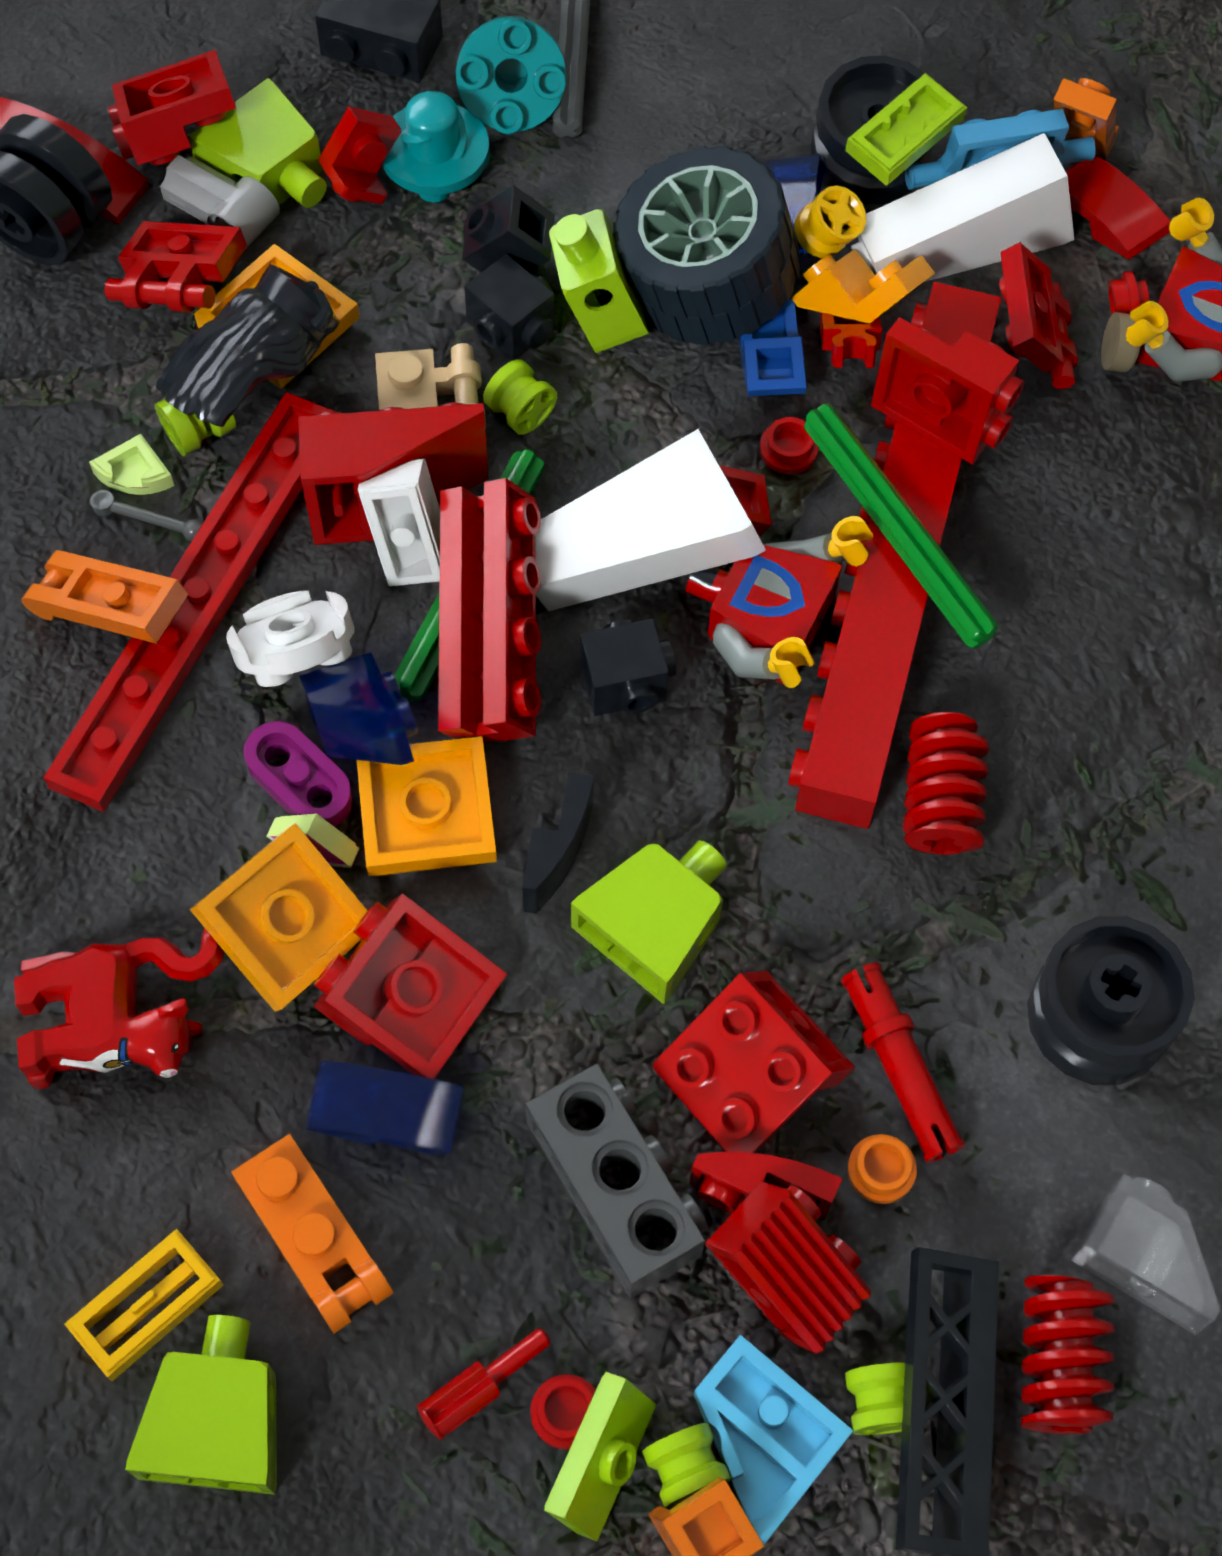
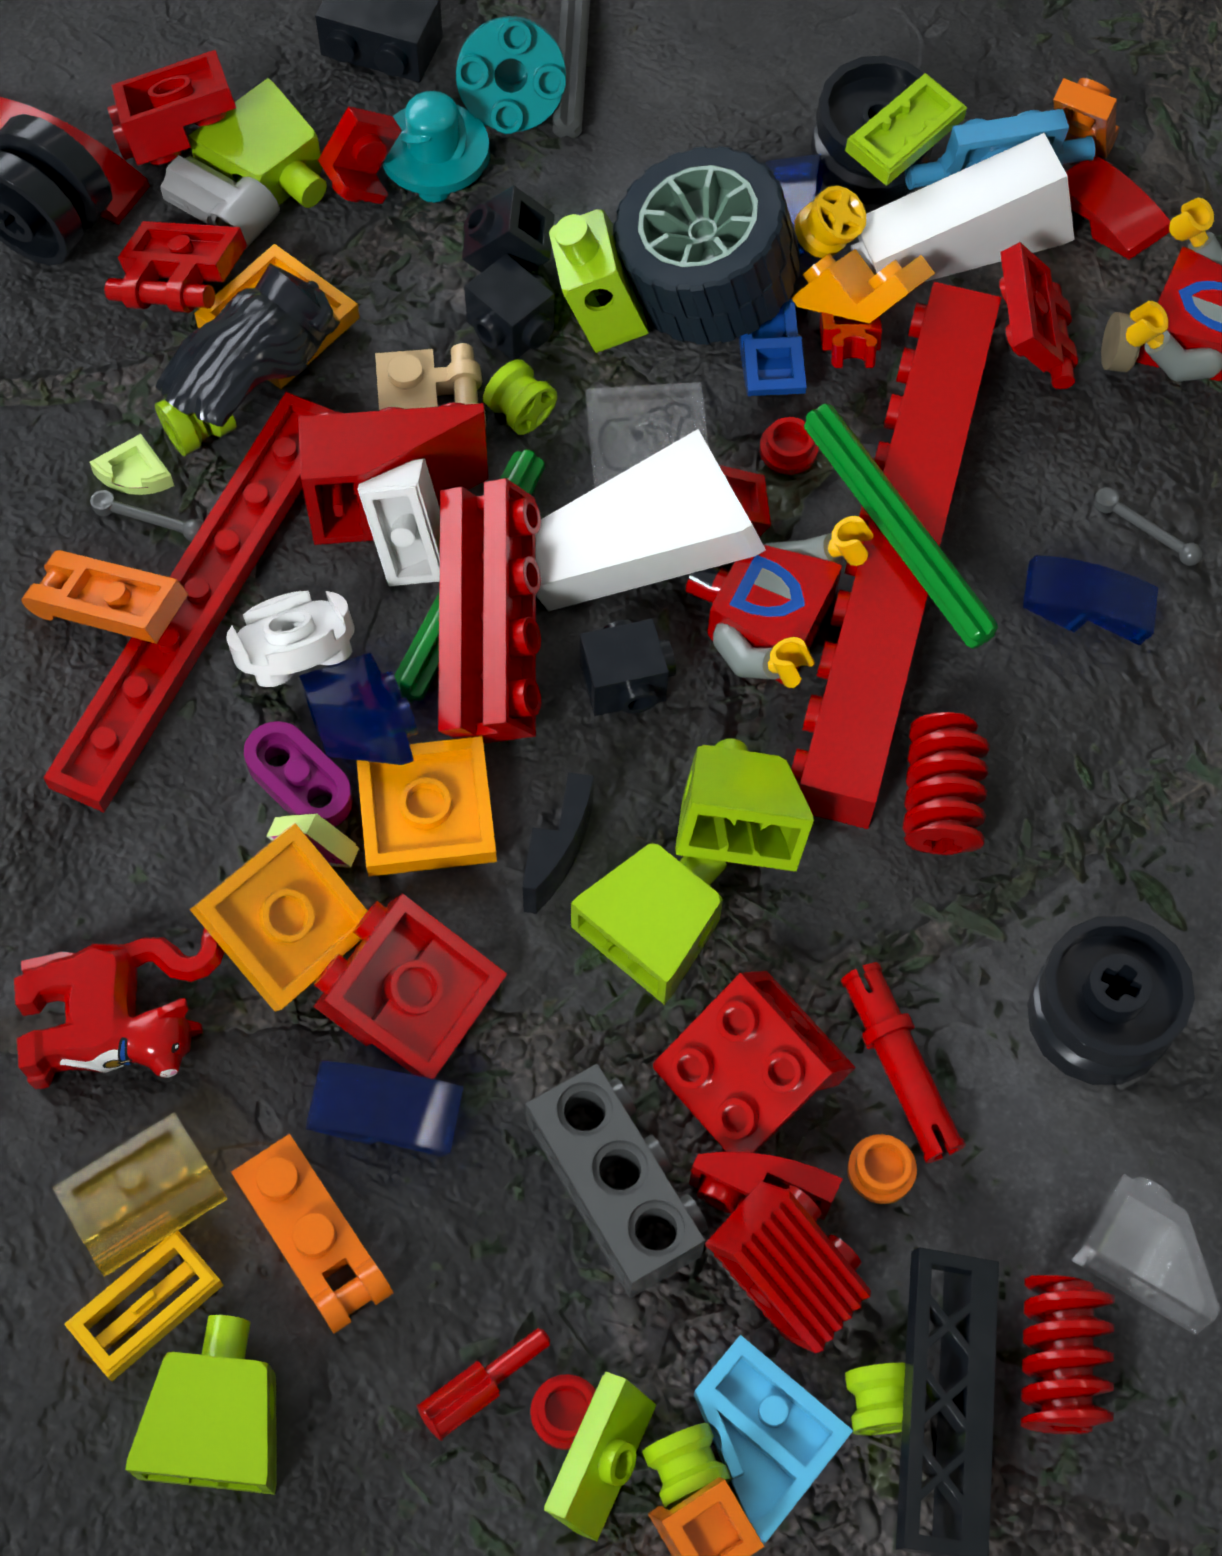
red plate [871,317,1025,465] -> none
red plate [1108,271,1150,315] -> none
none -> clear yellow plate [52,1112,227,1277]
none -> clear tile [585,382,709,489]
none -> lime torso [675,739,814,872]
none -> clear blue slope [1023,555,1158,646]
none -> dark grey hinge [1094,487,1203,566]

